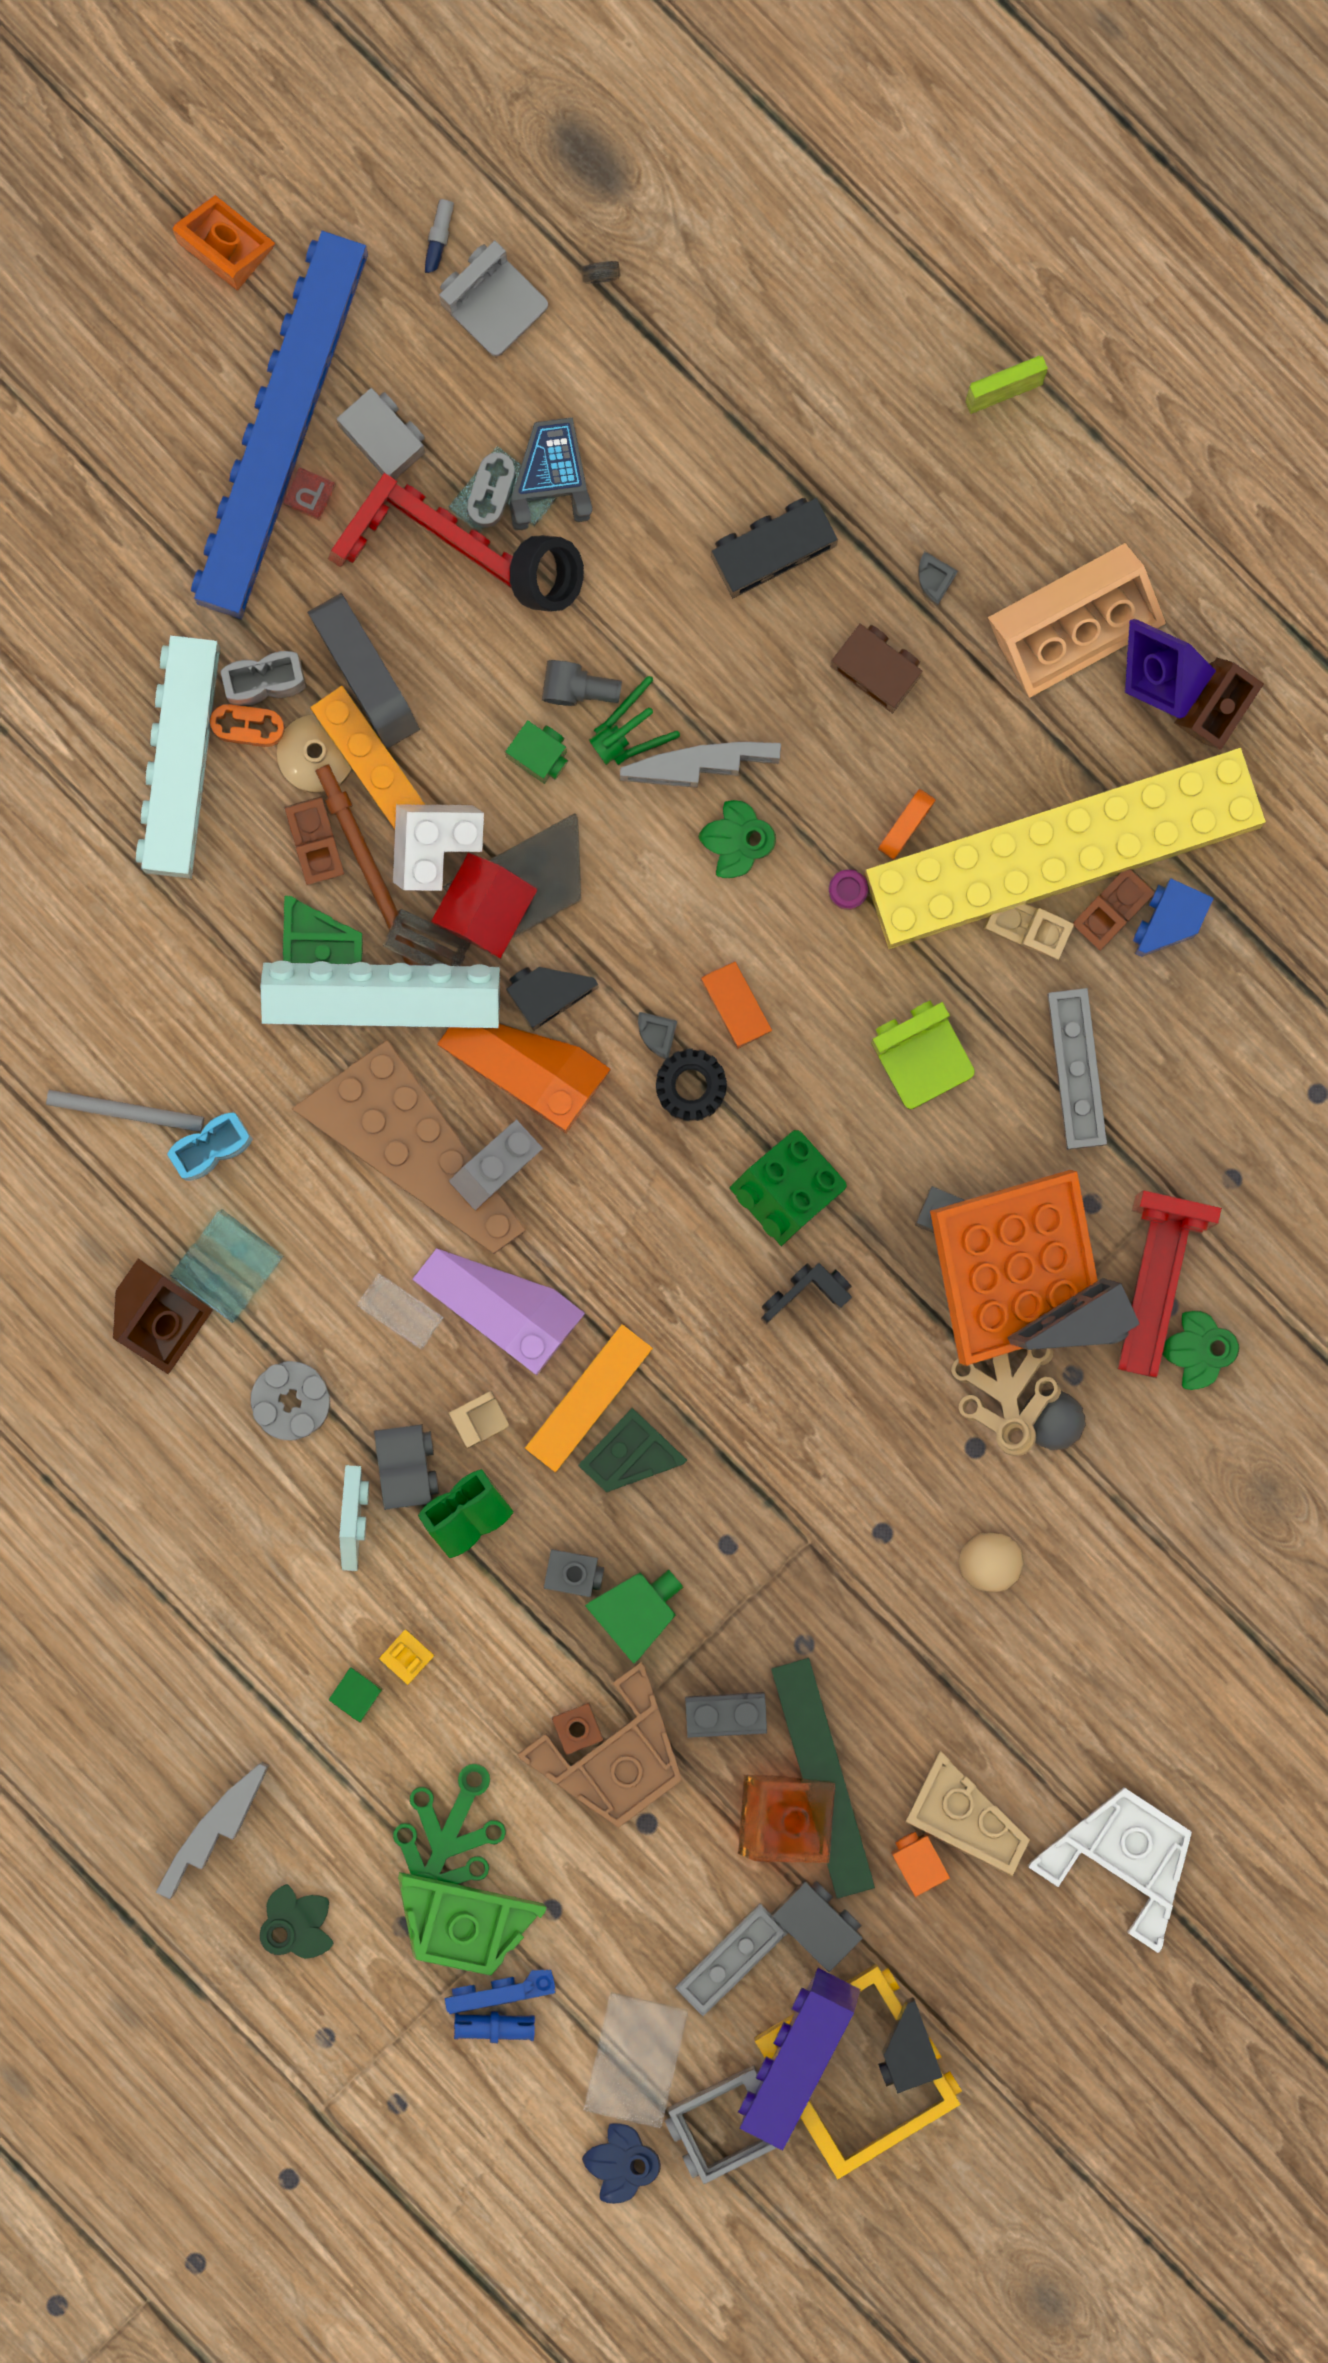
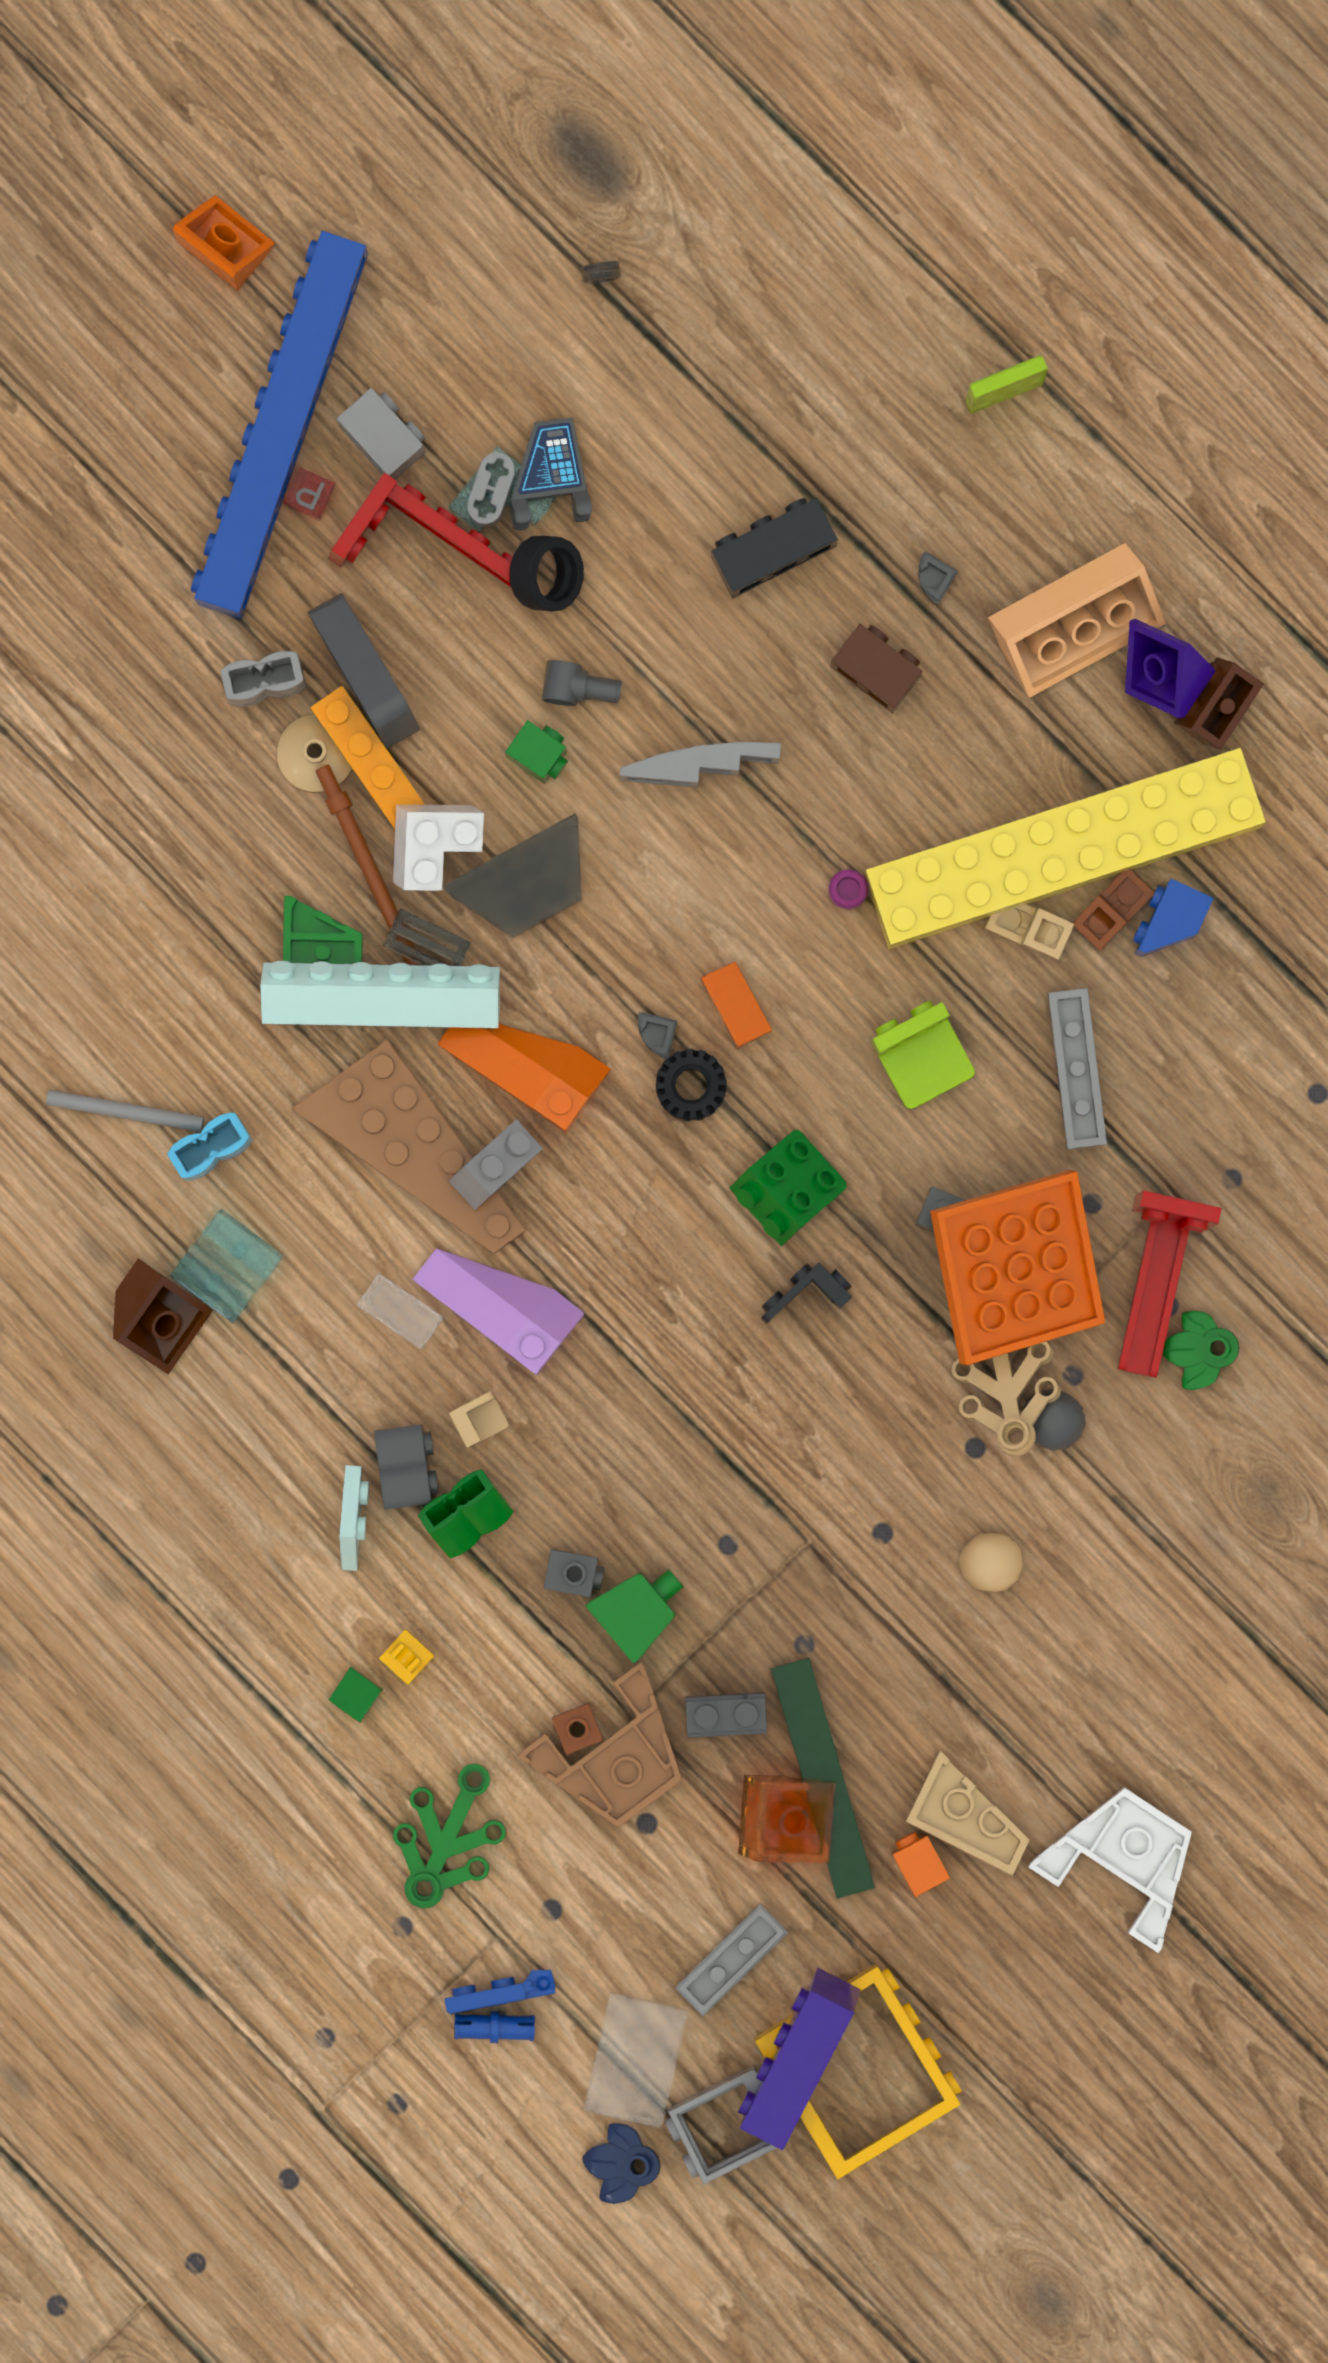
light aqua brick [136,635,220,879] -> none
light grey slope [156,1762,269,1899] -> none
orange beam [210,704,285,747] -> none
light grey plate [251,1361,330,1441] -> none
dark green plate [260,1884,334,1959] -> none
dark orange slope [284,796,344,885] -> none
bright green wing [398,1872,547,1976] -> none
light grey piece [425,199,454,273] -> none
red slope [431,852,538,959] -> none
light grey bracket [439,240,548,357] -> none
black slope [506,967,599,1031] -> none
light orange tile [525,1324,653,1473] -> none
dark green wing [578,1408,687,1493] -> none
green plant [589,676,680,765] -> none
green plate [698,800,776,878] -> none
dark grey brick [771,1879,863,1972] -> none
orange beam [878,789,936,860] -> none
black slope [878,1997,943,2094] -> none
dark grey slope [1008,1278,1140,1350] -> none

